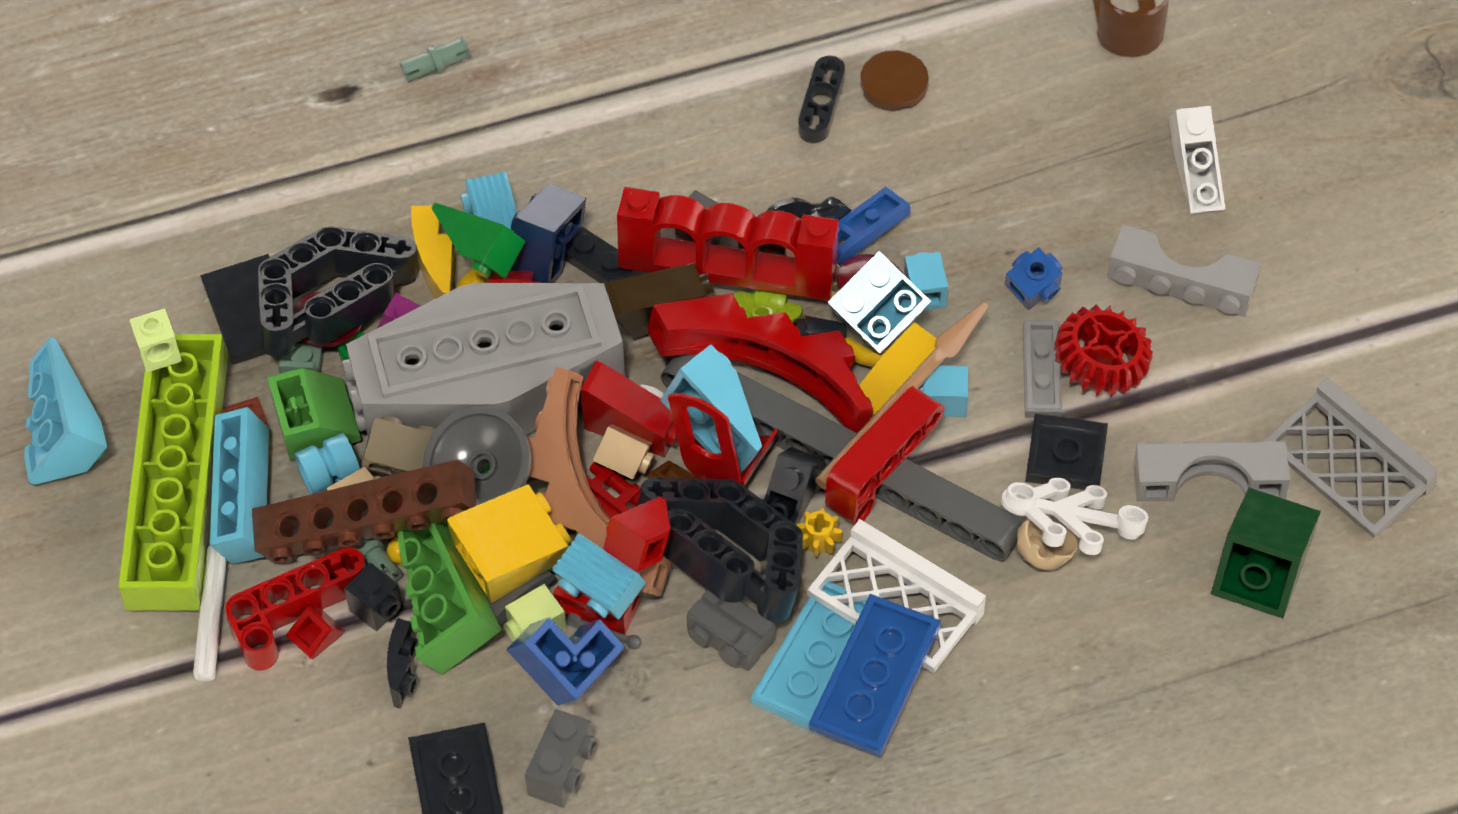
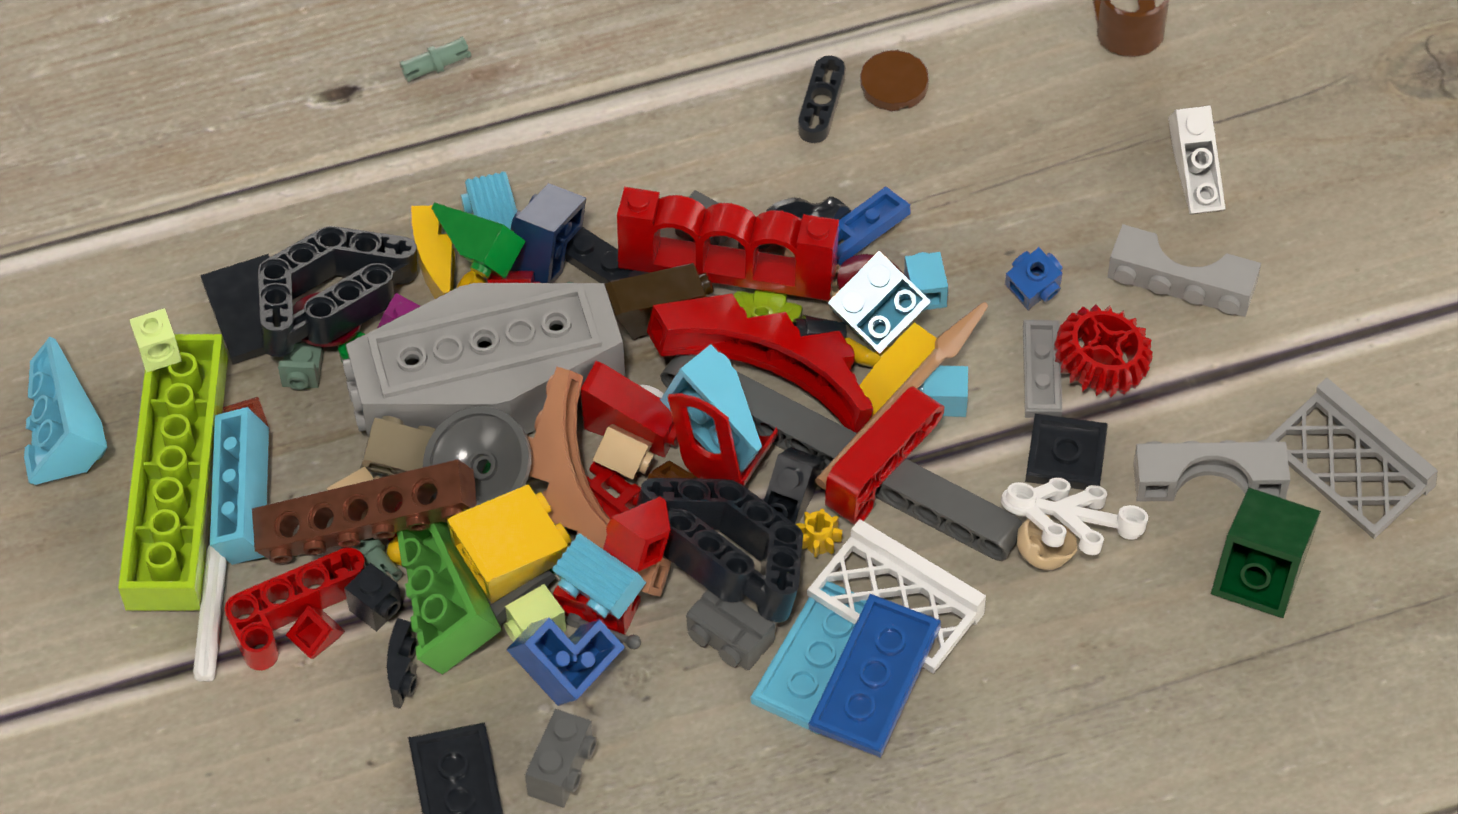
bright green slope [267,368,361,460] -> none
medium azure wheel [294,433,360,494] -> none

